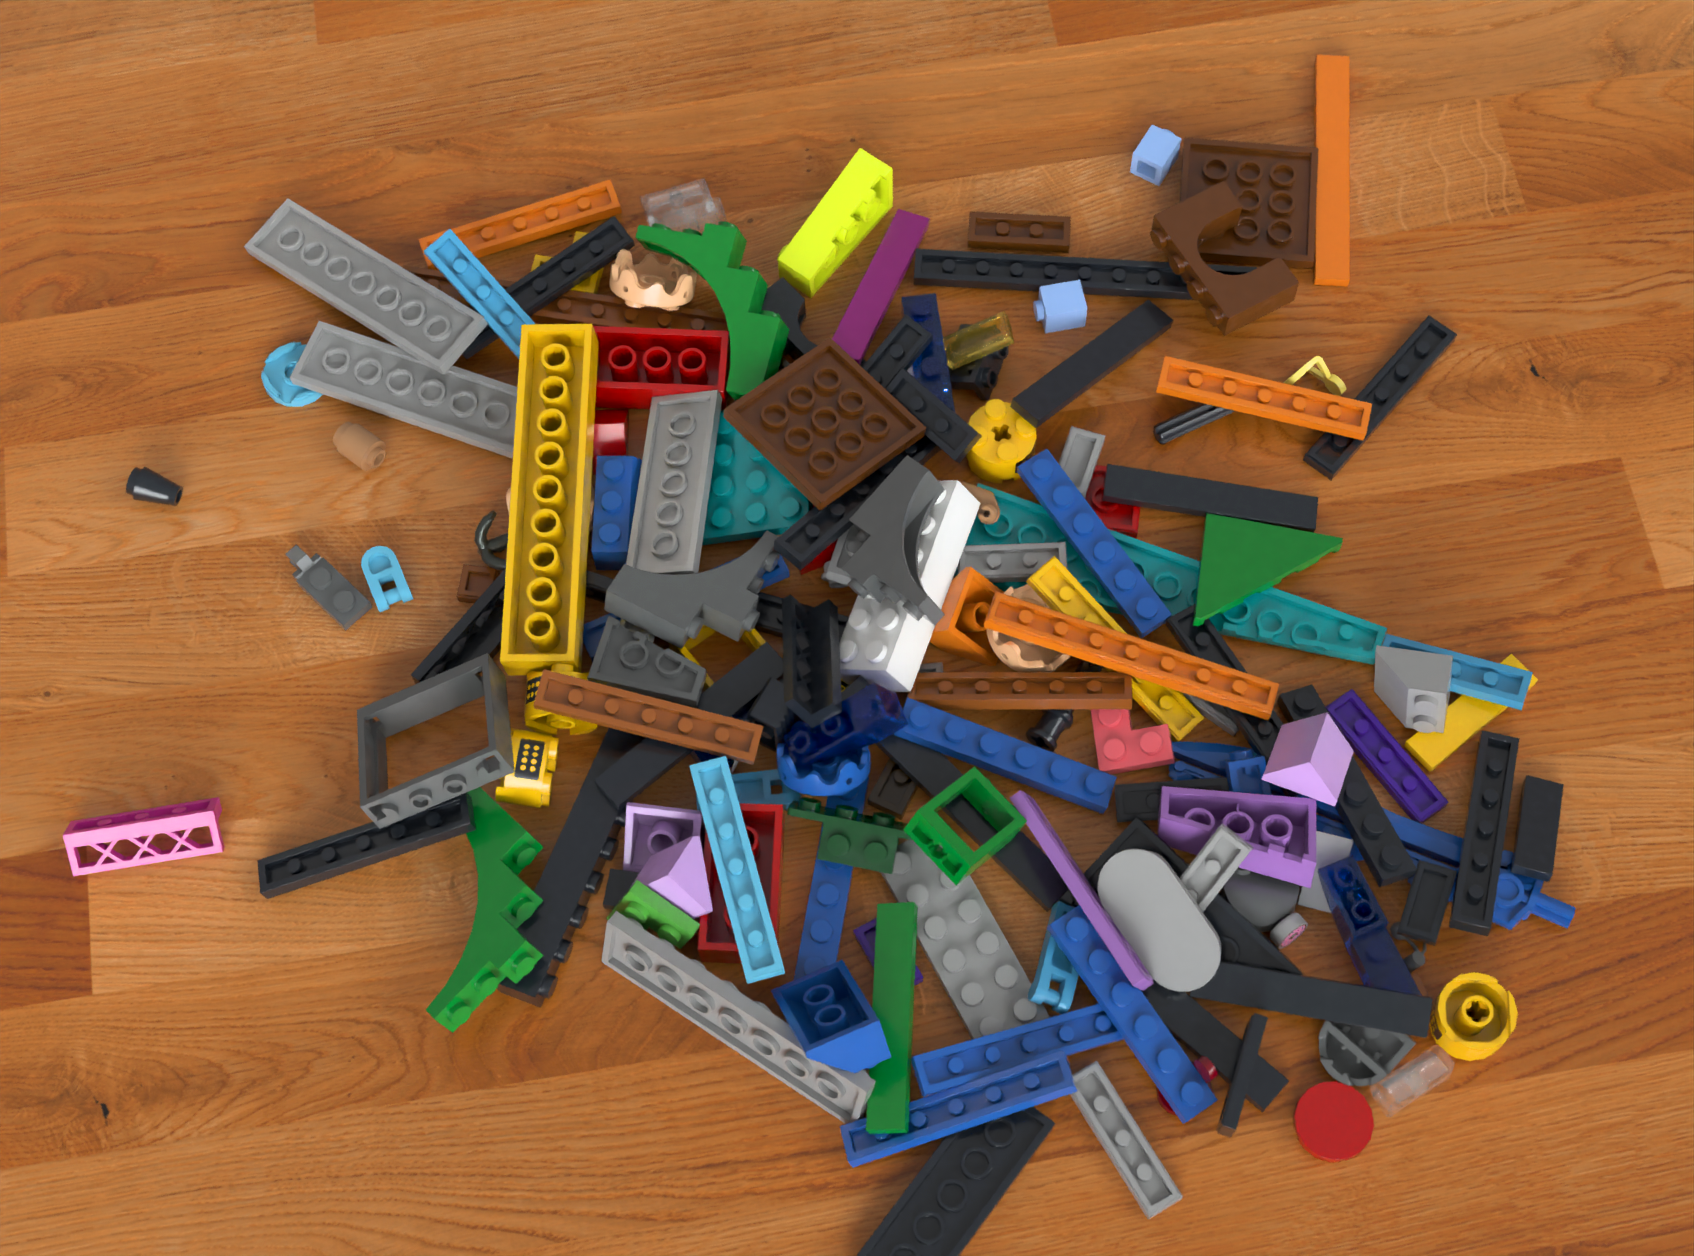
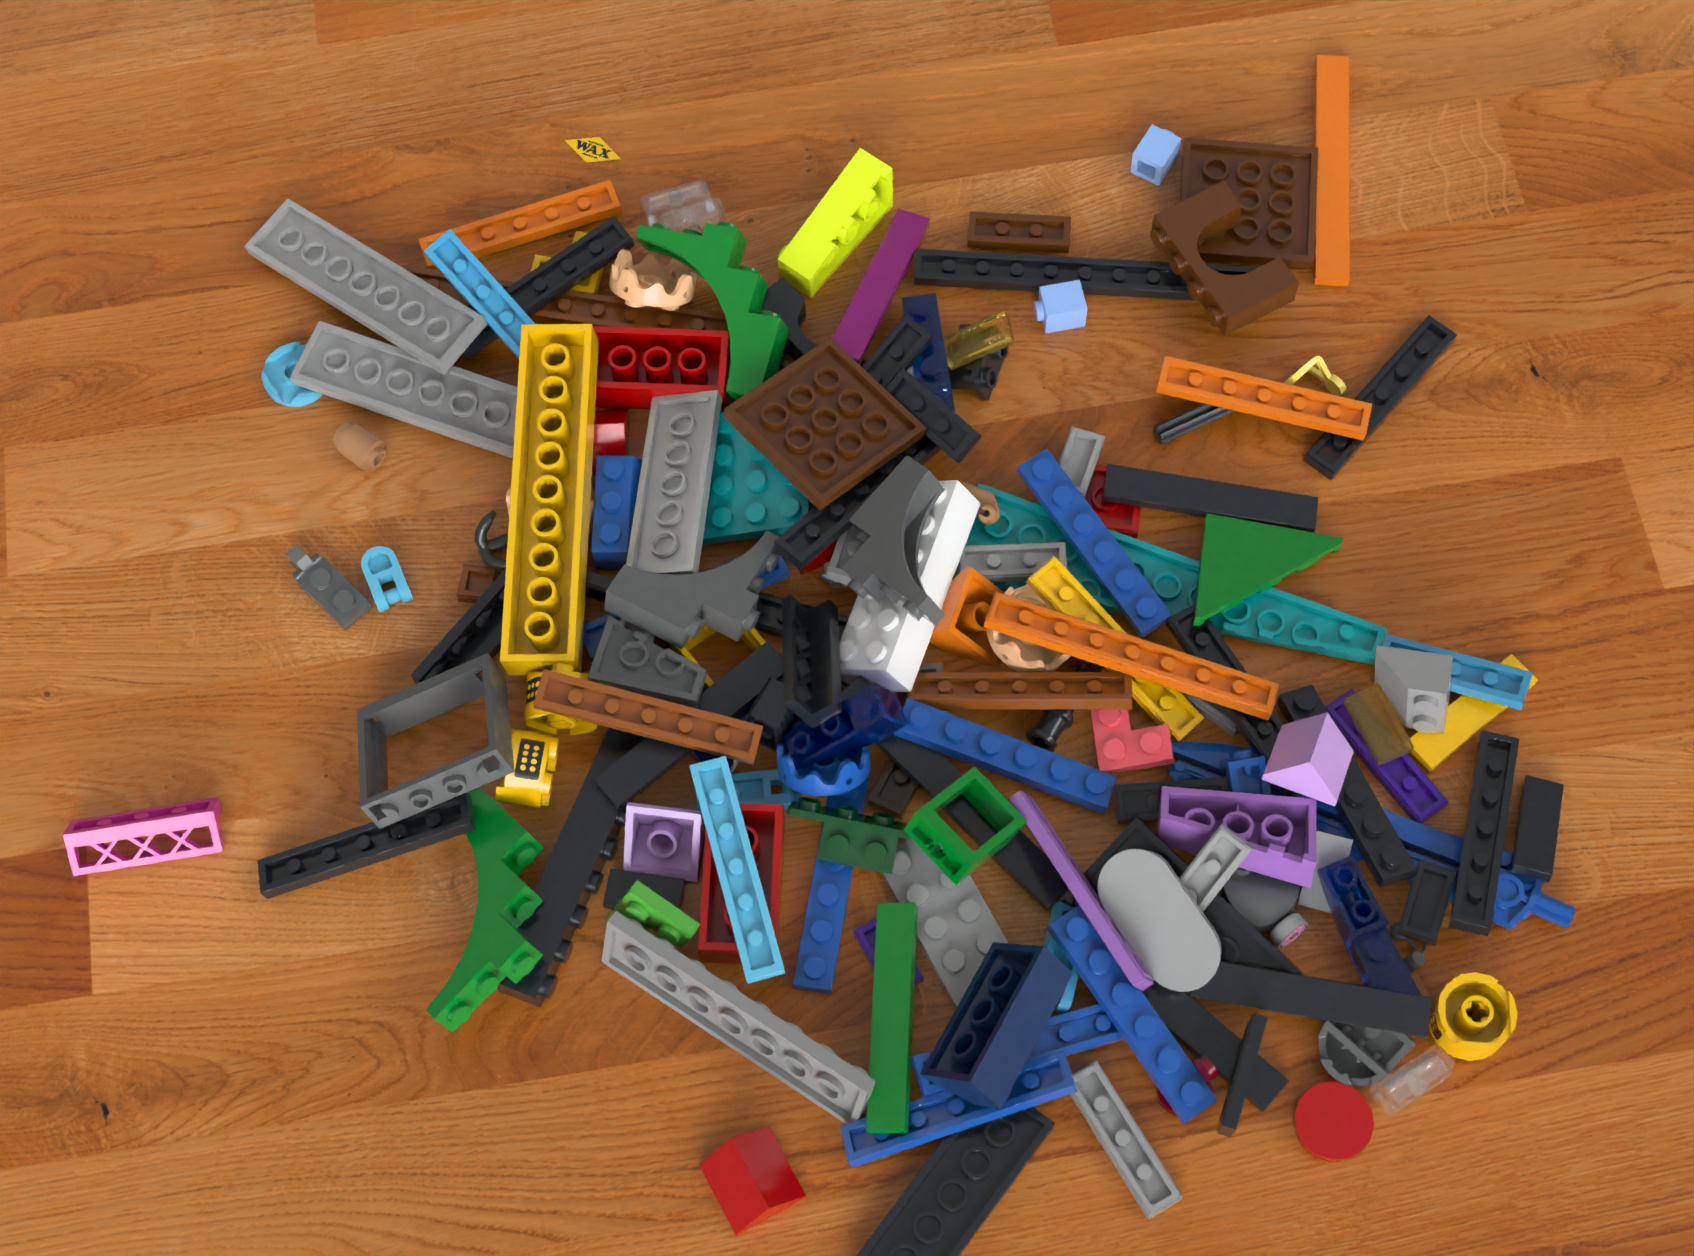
black cone [126,467,183,506] -> none
lavender slope [629,836,713,919] -> none
blue slope [771,960,891,1073] -> none
yellow brick [966,399,1037,483] -> none
black tile [1010,299,1174,428] -> none
none -> yellow sticker [565,137,621,163]
none -> red slope [699,1126,806,1236]
none -> dark blue slope [920,942,1073,1109]
none -> clear yellow tile [1343,684,1414,766]

